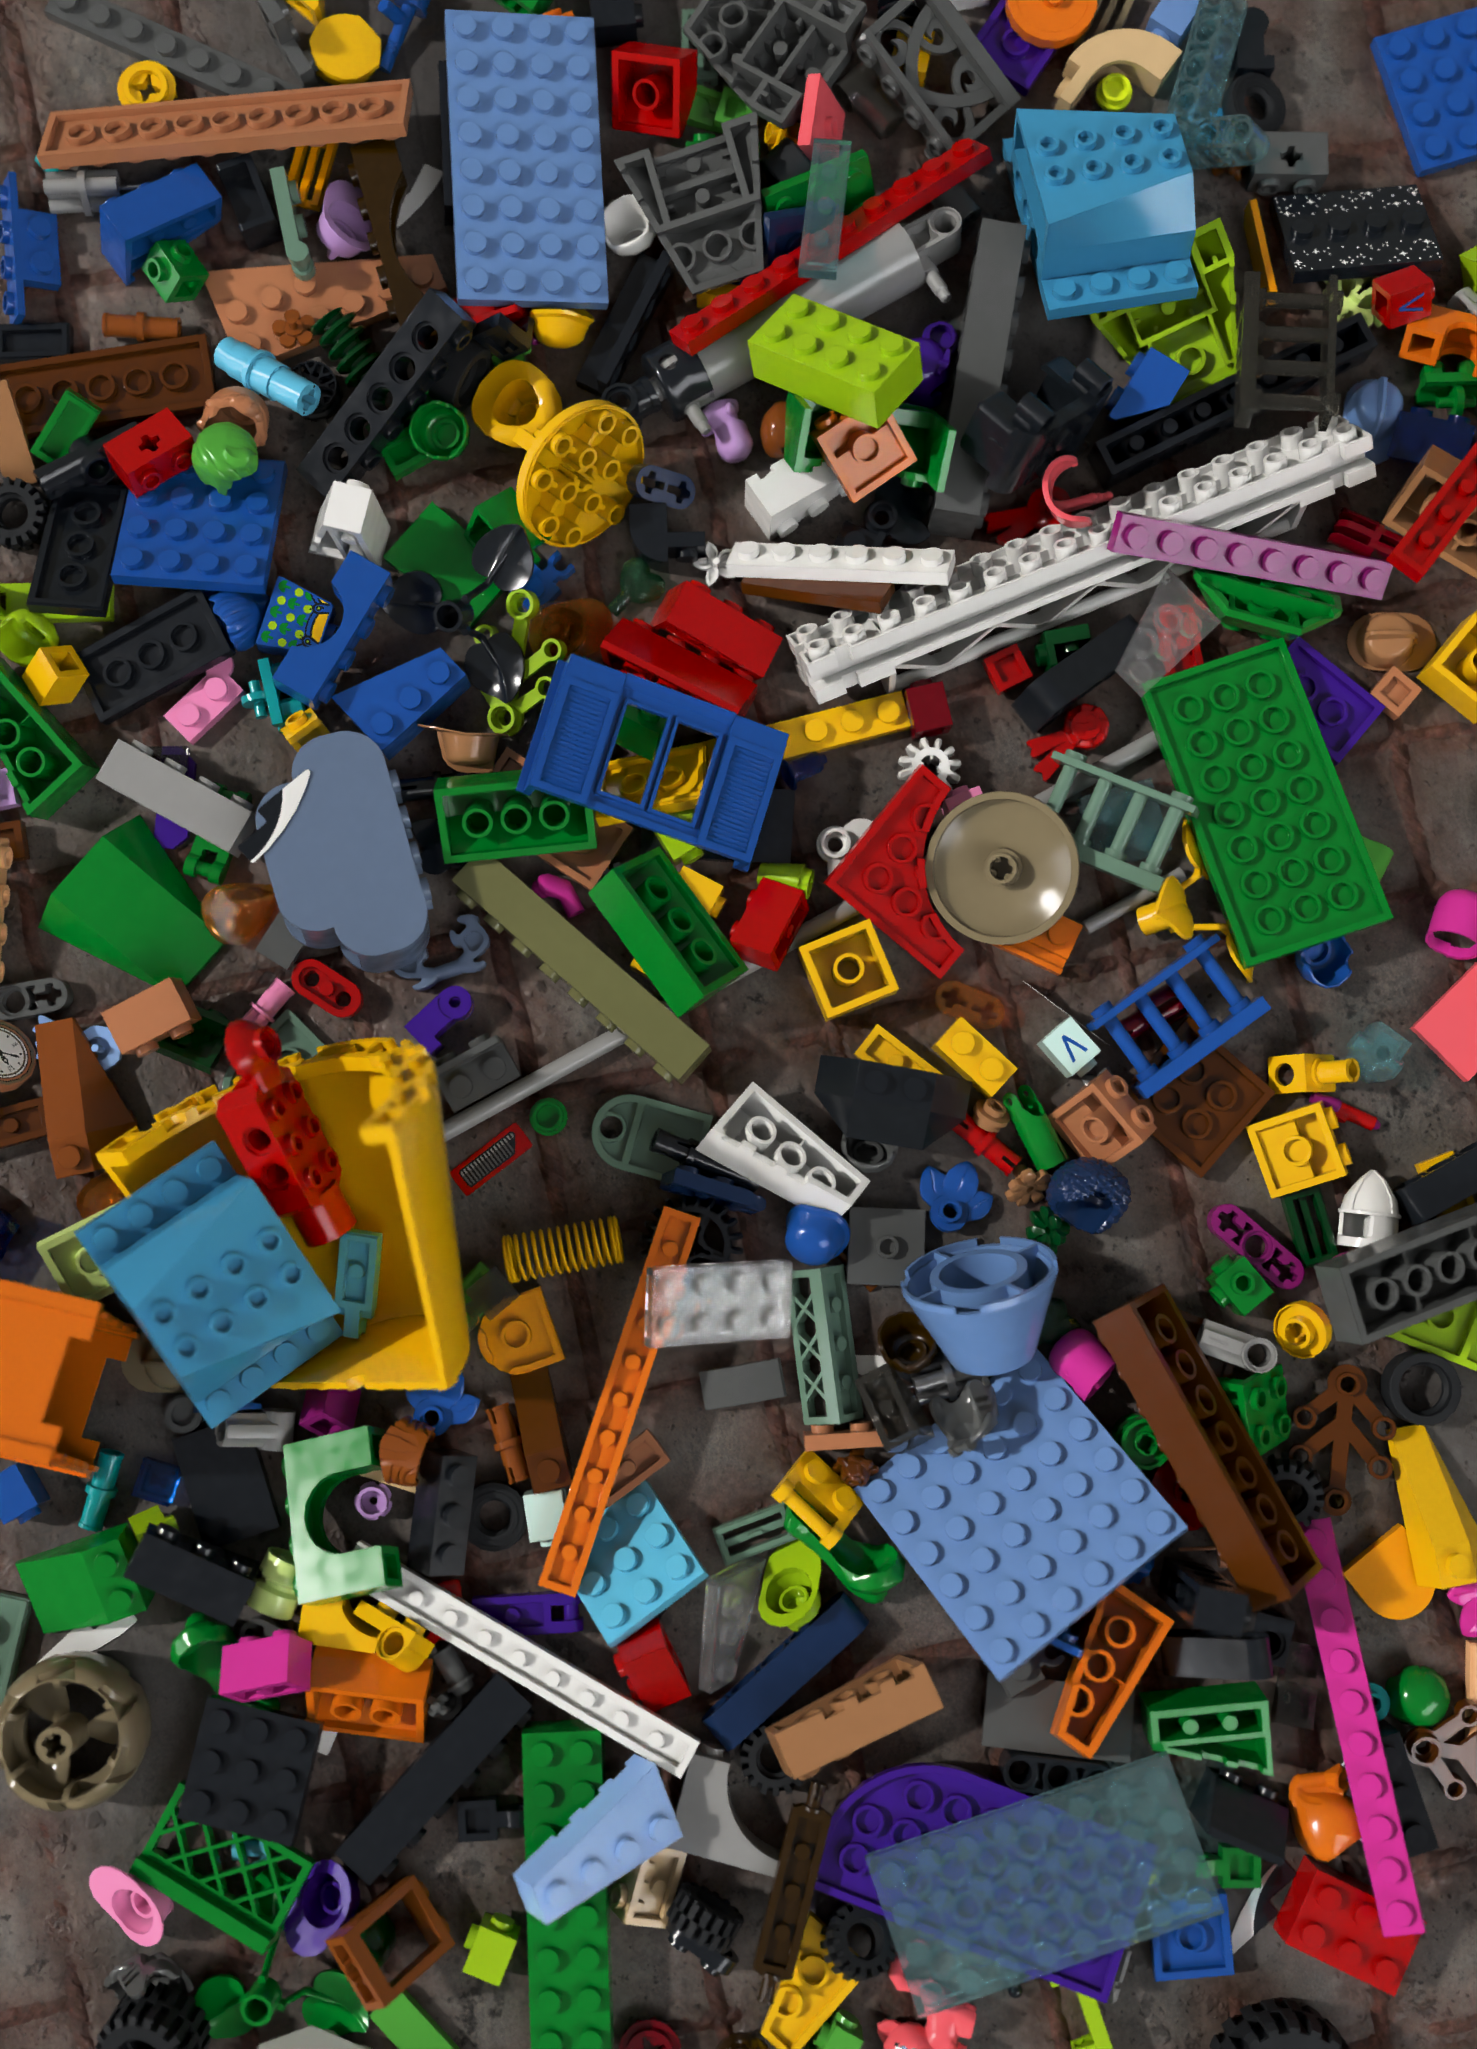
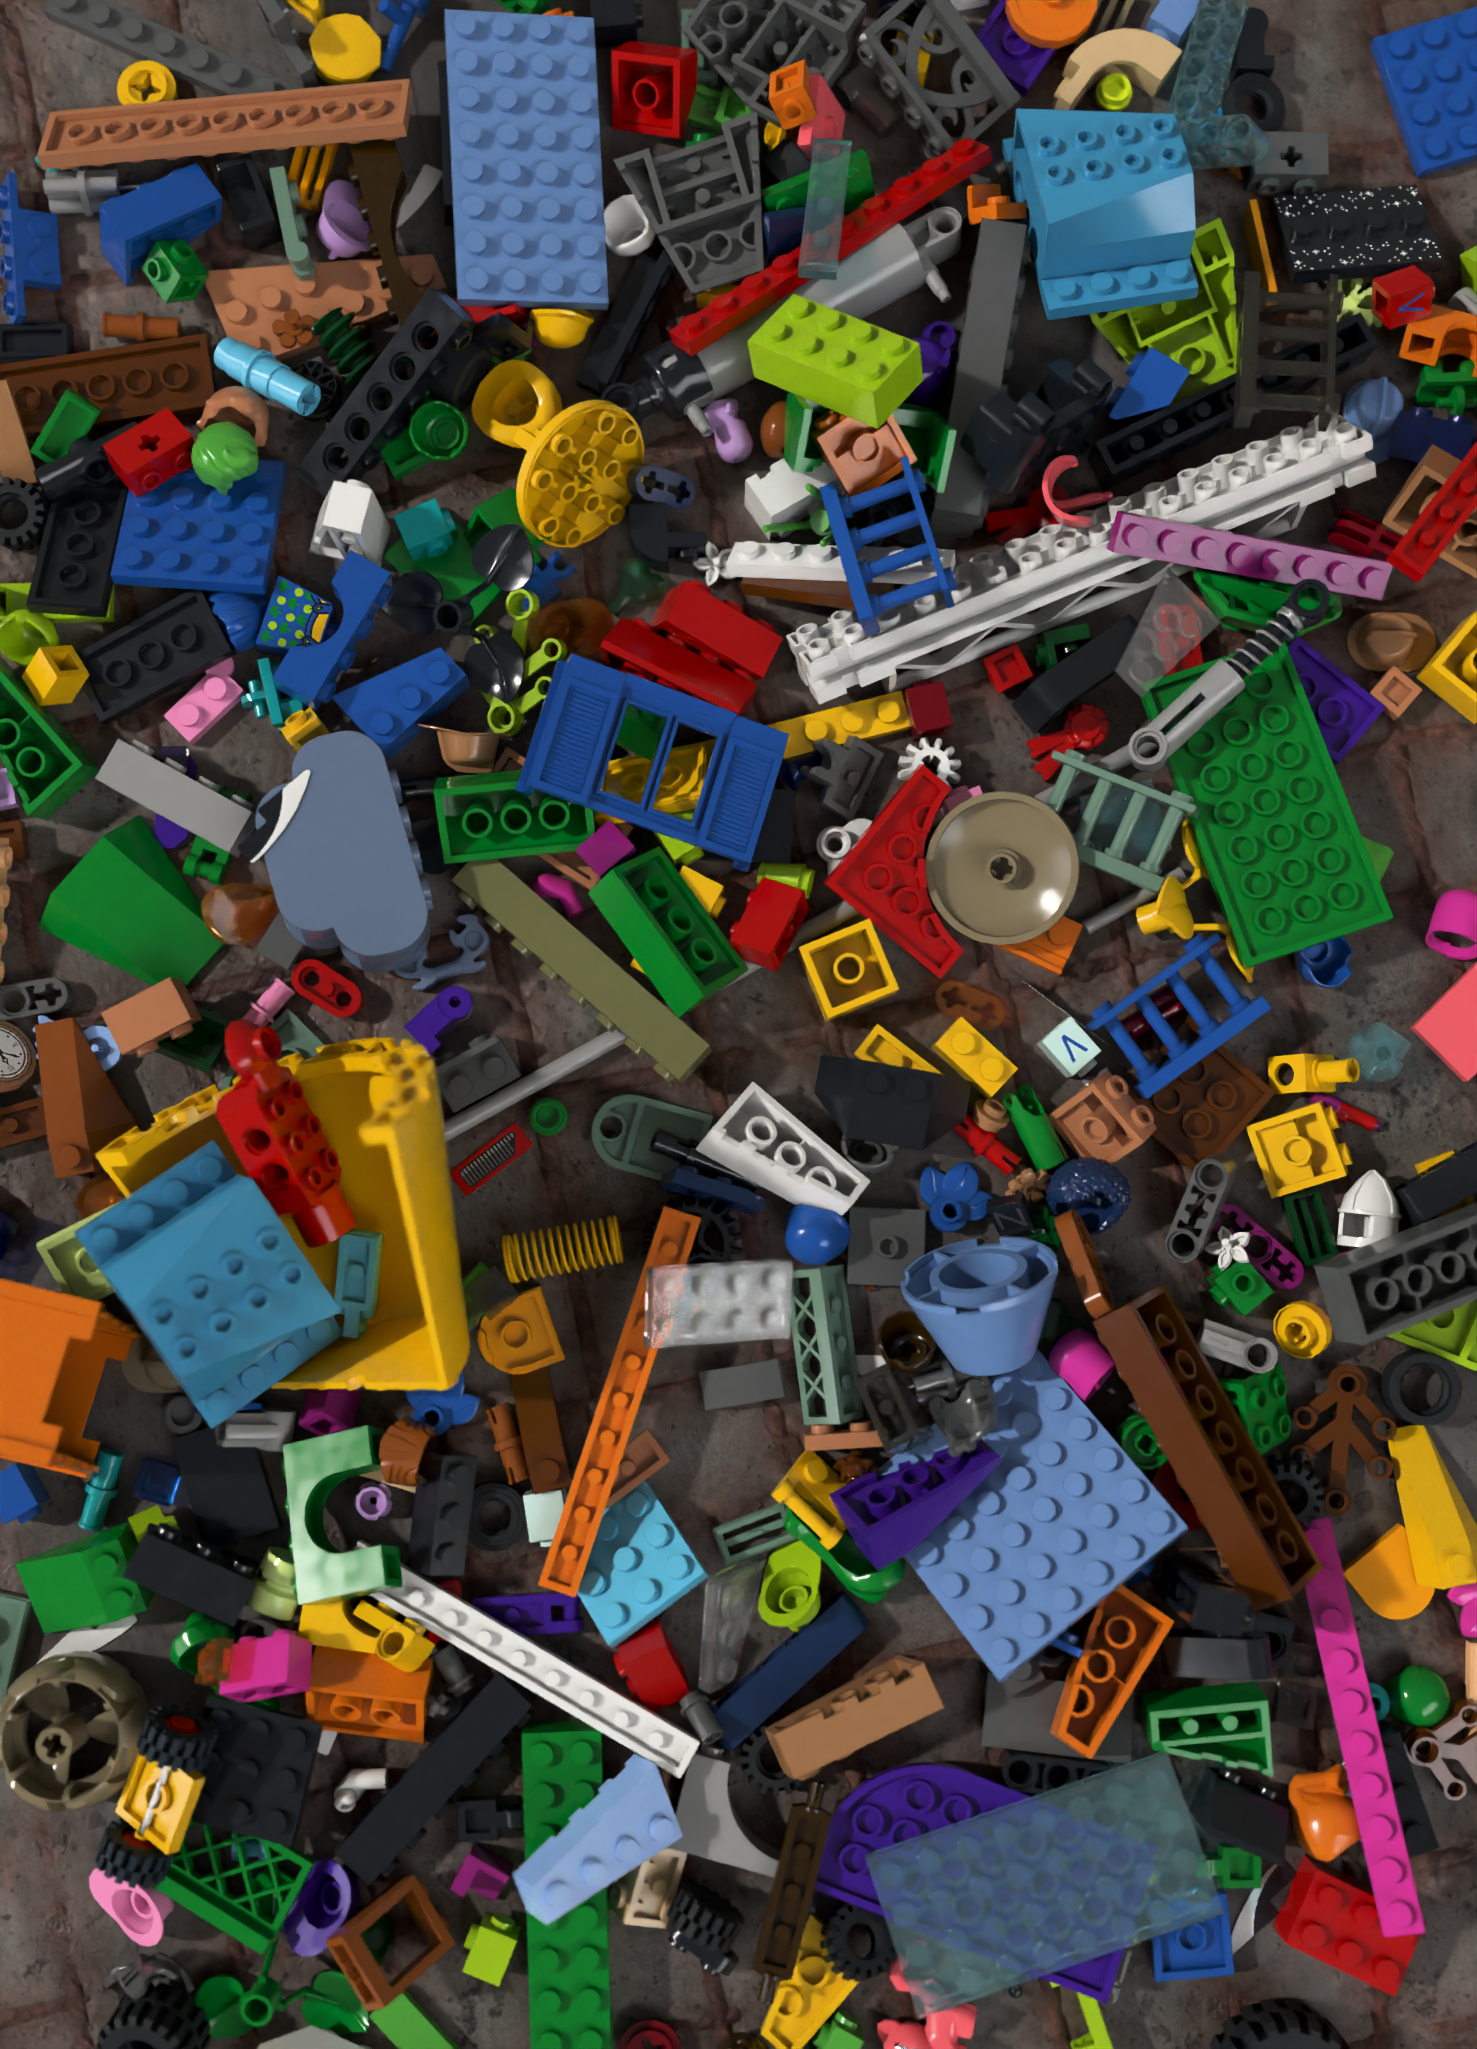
none -> plate [95,1705,218,1889]
none -> clear orange plate [195,1638,233,1686]
none -> white arm [334,1768,388,1813]
none -> teal brick [393,498,456,561]
none -> magenta panel [450,1842,515,1901]
none -> magenta panel [576,820,638,881]
none -> dark grey pin [679,1690,724,1746]
none -> bright green plant [762,483,835,547]
none -> orange bracket [768,59,817,130]
none -> dark grey plate [801,735,884,821]
none -> blue fence [819,456,958,637]
none -> dark purple wedge [829,1439,1002,1571]
none -> orange bracket [967,184,1026,225]
none -> black tile [985,1193,1037,1236]
none -> dark orange beam [1055,1209,1116,1319]
none -> piece [1128,578,1330,773]
none -> dark grey beam [1165,1153,1237,1263]
none -> white plant [1205,1226,1251,1271]

